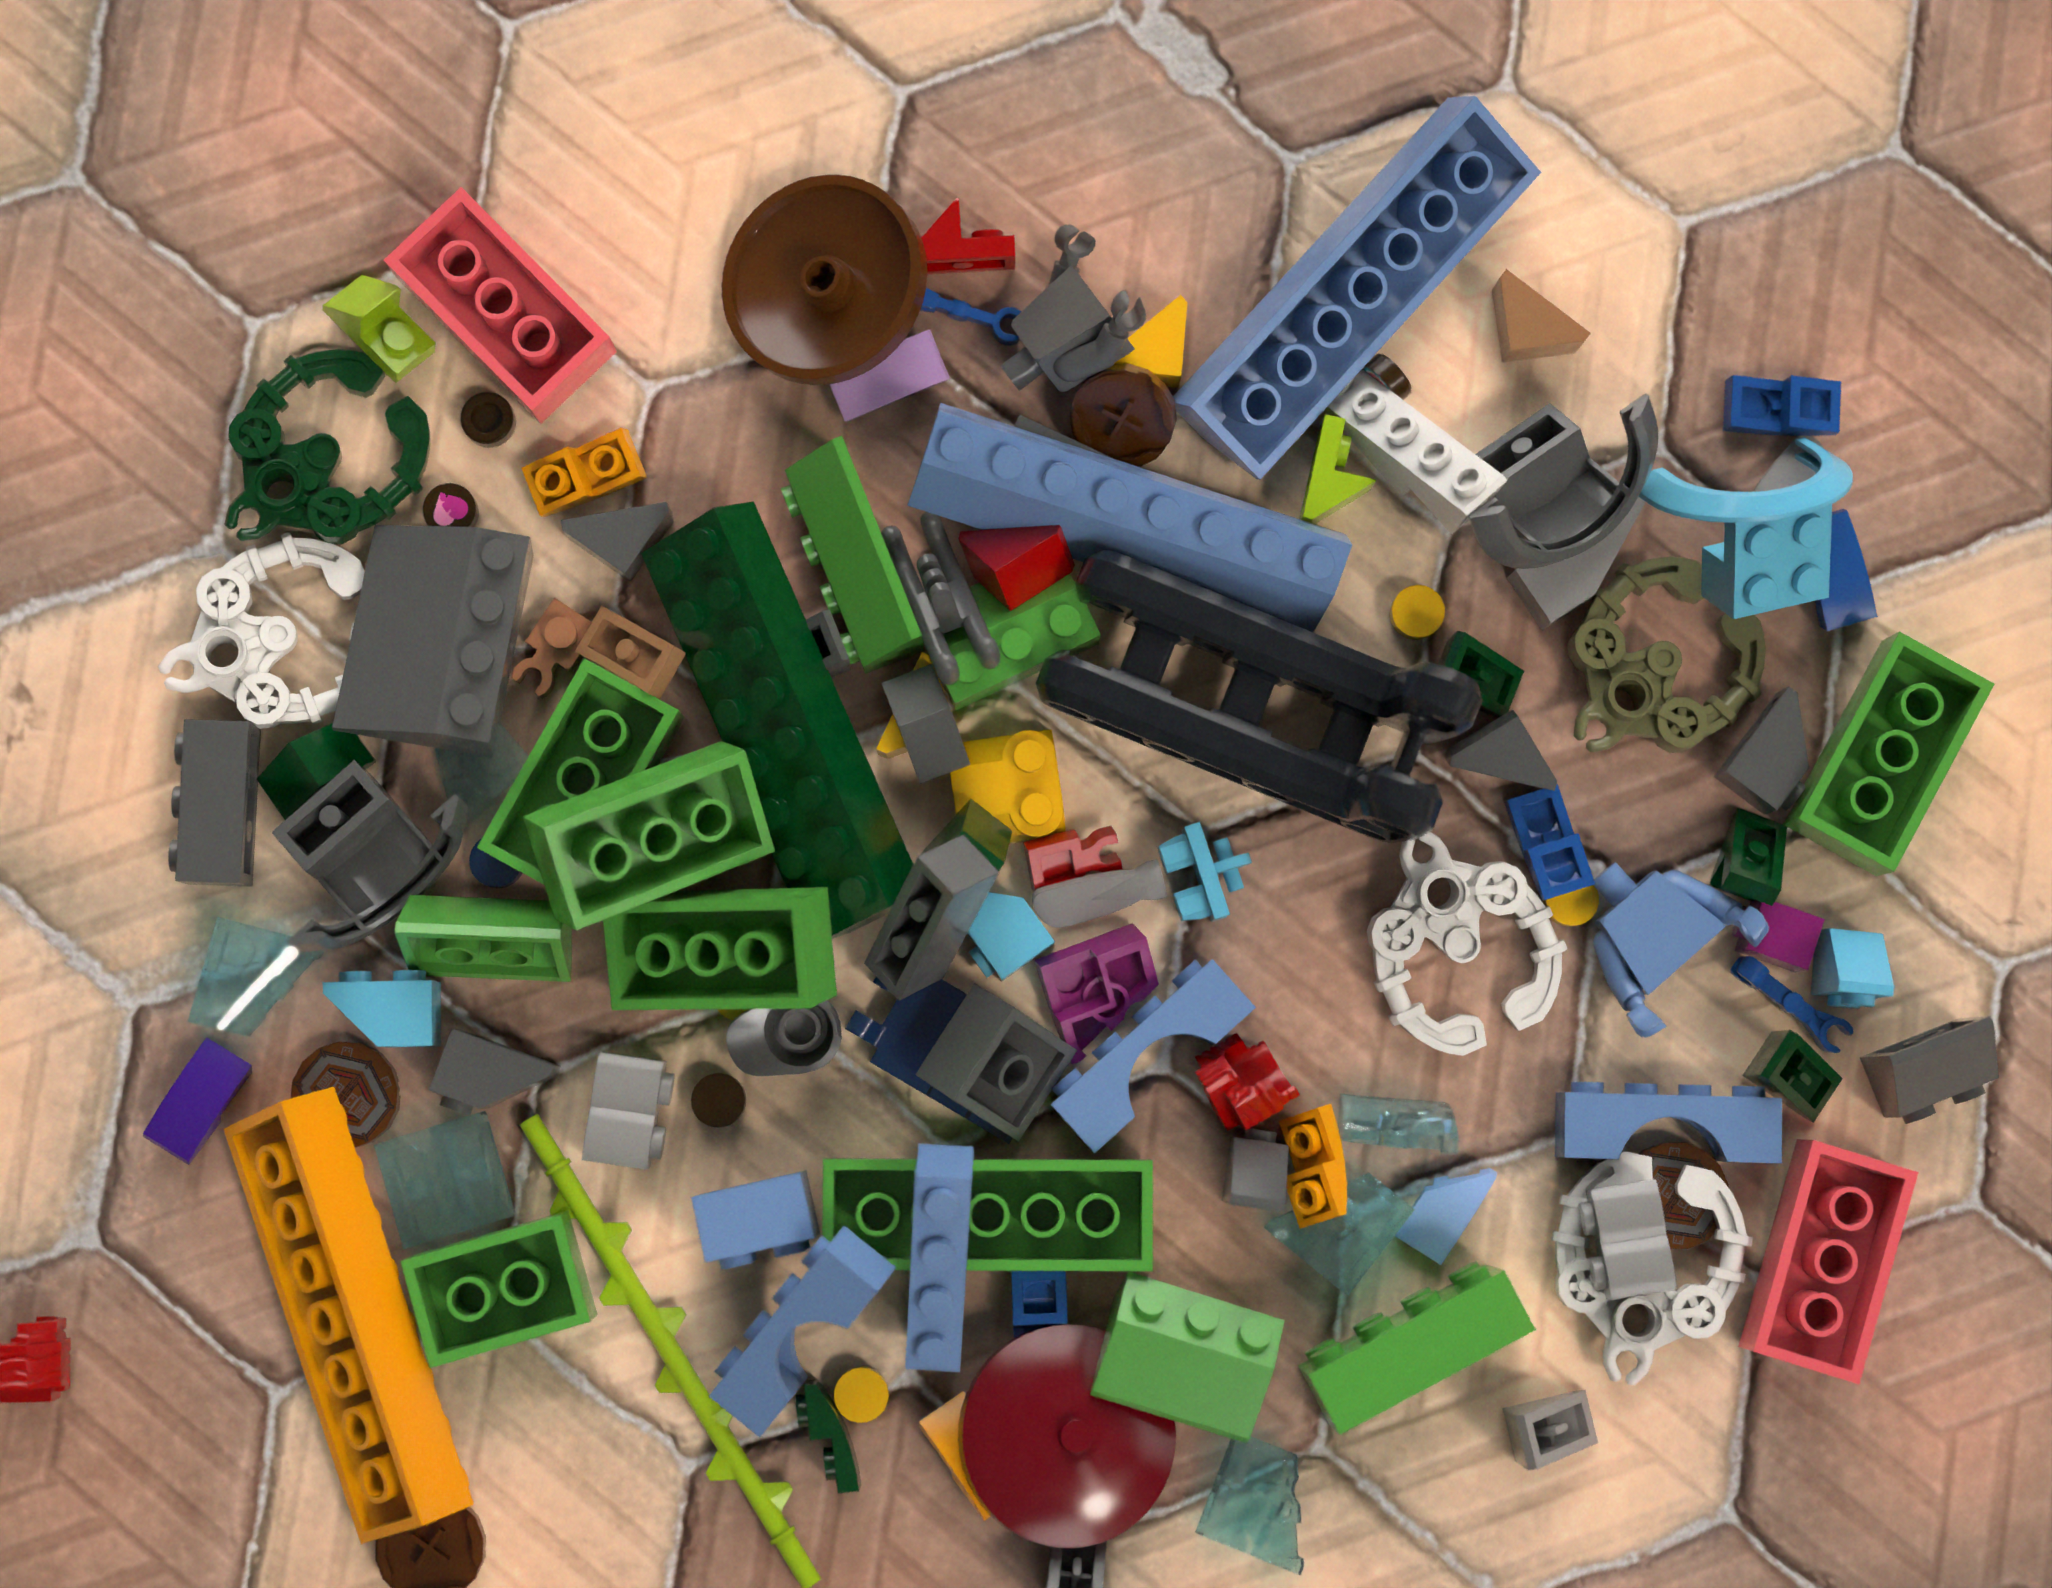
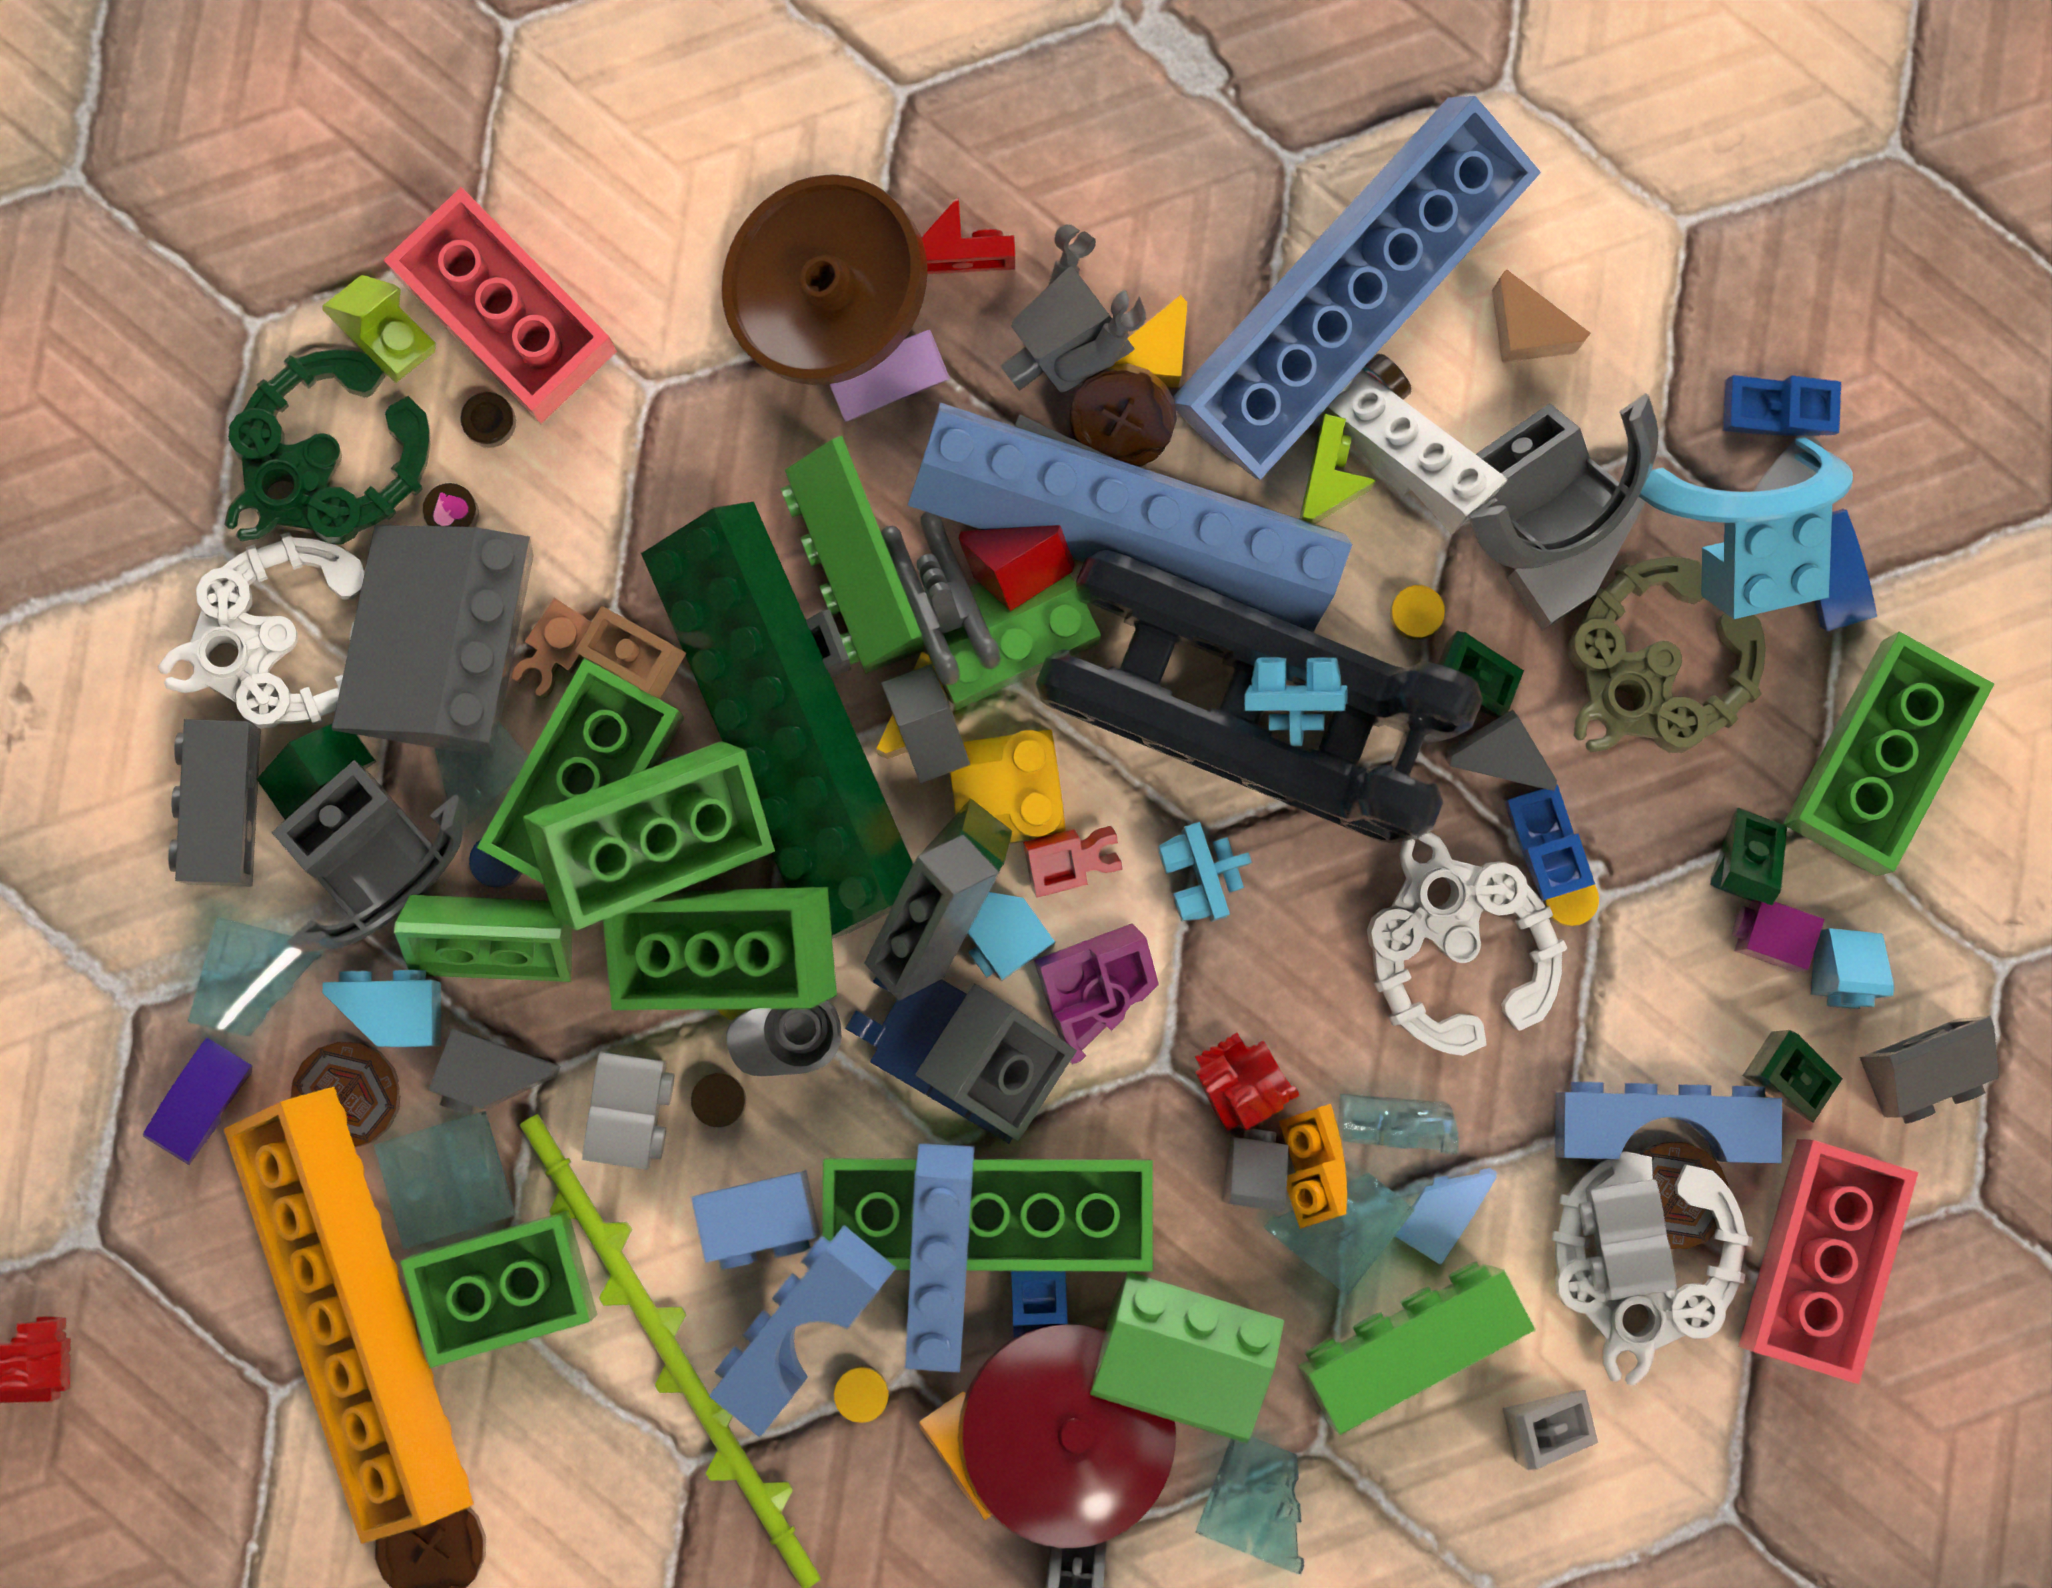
light orange slope [521,427,647,517] -> none
dark grey slope [561,502,674,582] -> none
dark green slope [796,1379,861,1494] -> none
blue piece [920,287,1022,346] -> none
light grey piece [1032,859,1167,928] -> none
medium blue arch [1050,959,1256,1153] -> none
medium blue torso [1593,862,1769,1037] -> none
dark grey slope [1714,687,1809,815] -> none
blue piece [1730,956,1853,1053] -> none
none -> medium azure hips [1245,658,1348,746]

